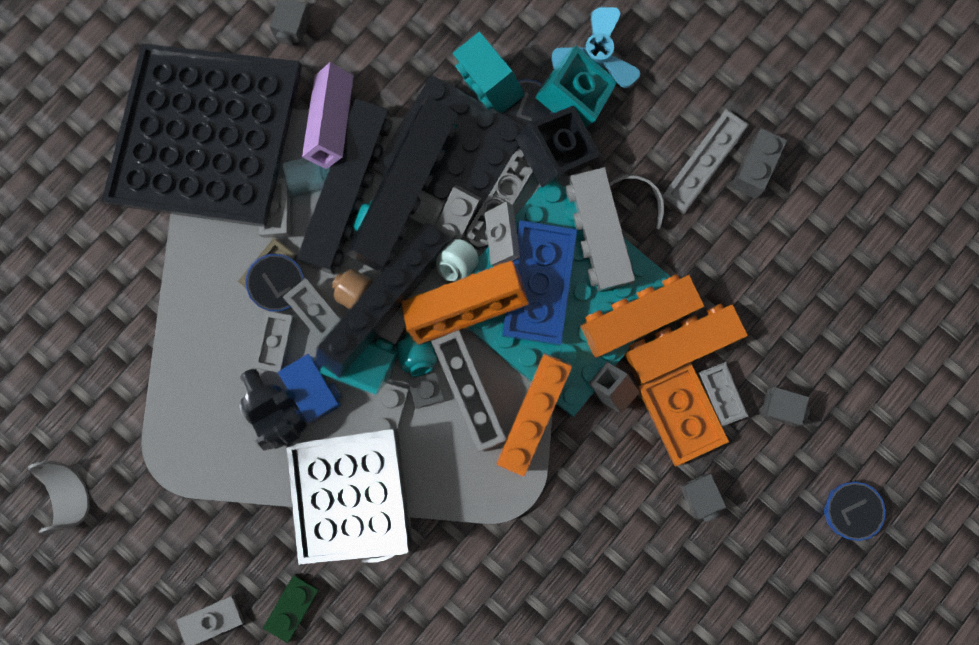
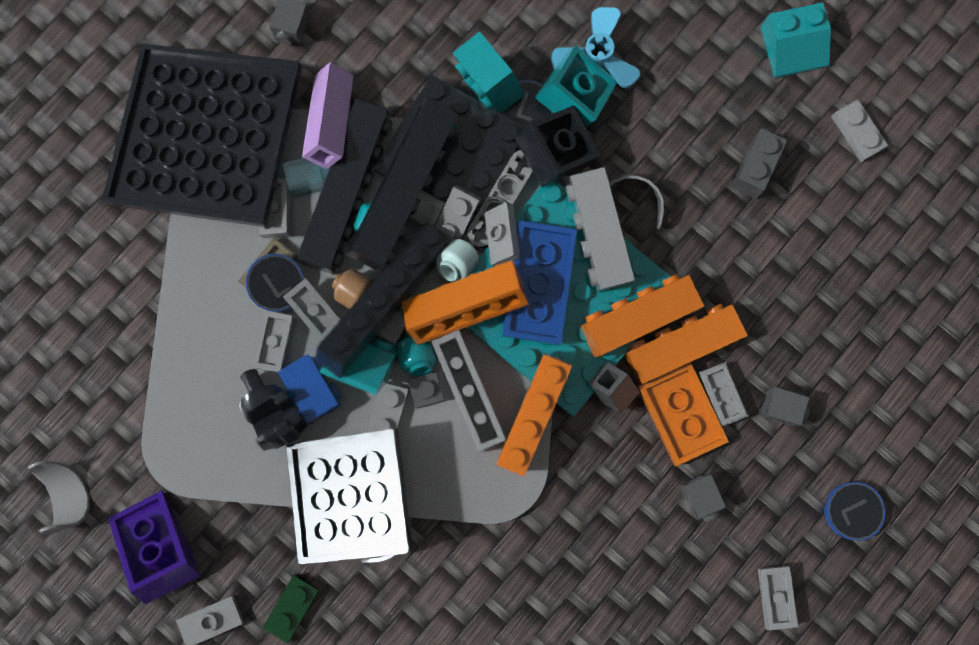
light grey tile [662,109,749,215] -> none
none -> dark purple slope [108,491,201,604]
none -> light grey plate [758,565,798,630]
none -> teal slope [761,2,831,79]
none -> light grey plate [831,100,888,162]

